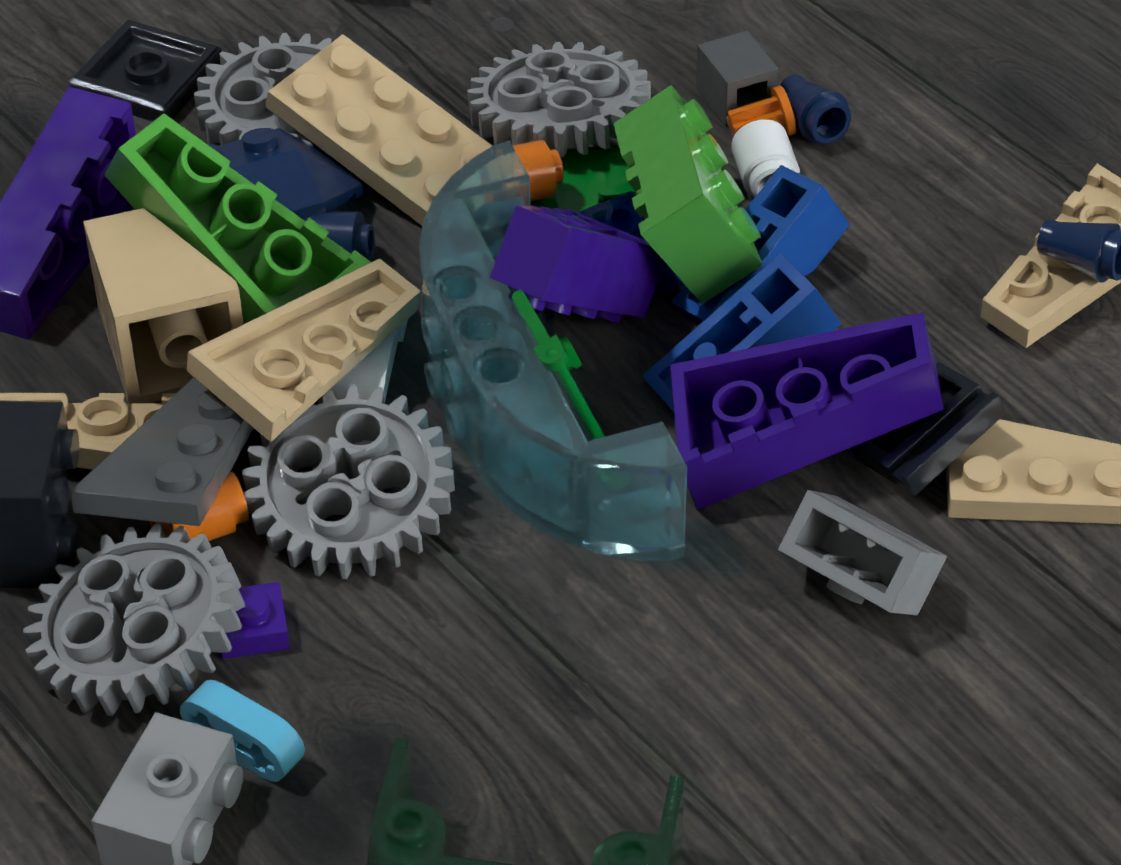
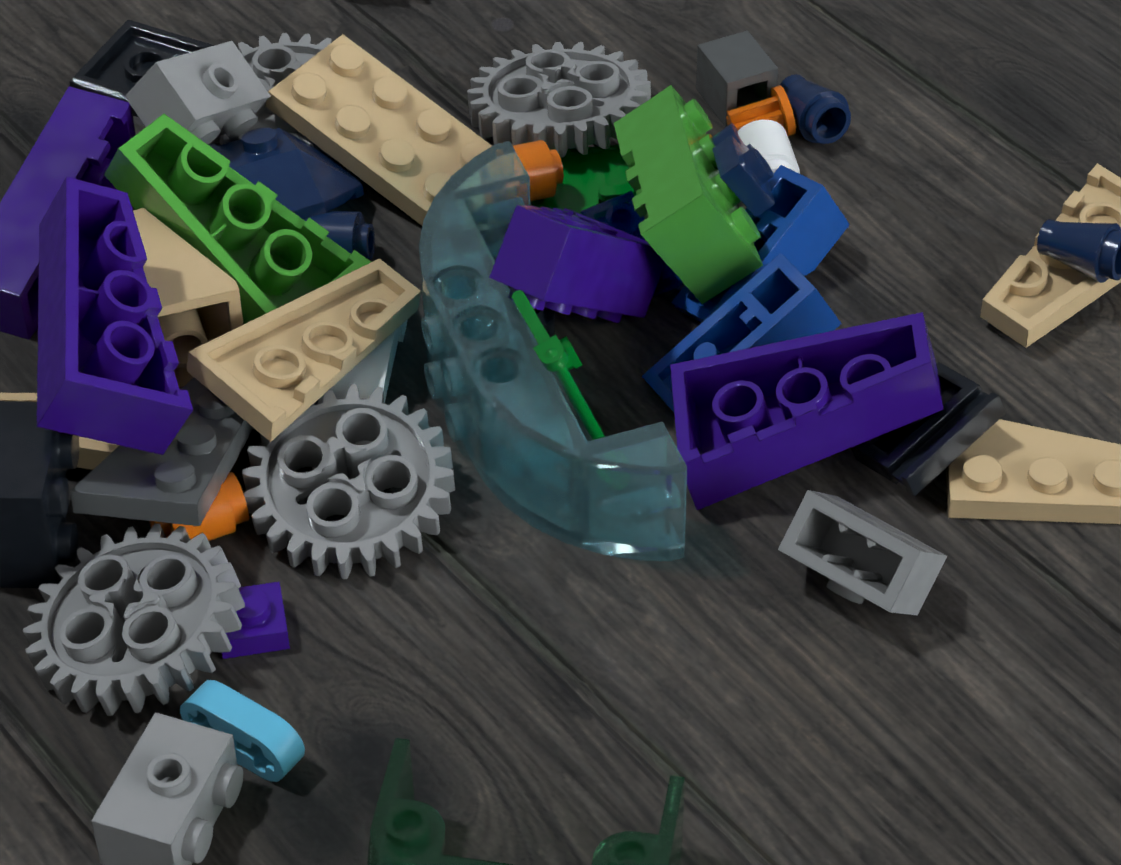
none -> dark purple wedge [37,176,193,455]
none -> light grey brick [125,41,271,144]
none -> dark blue plate [712,123,775,217]

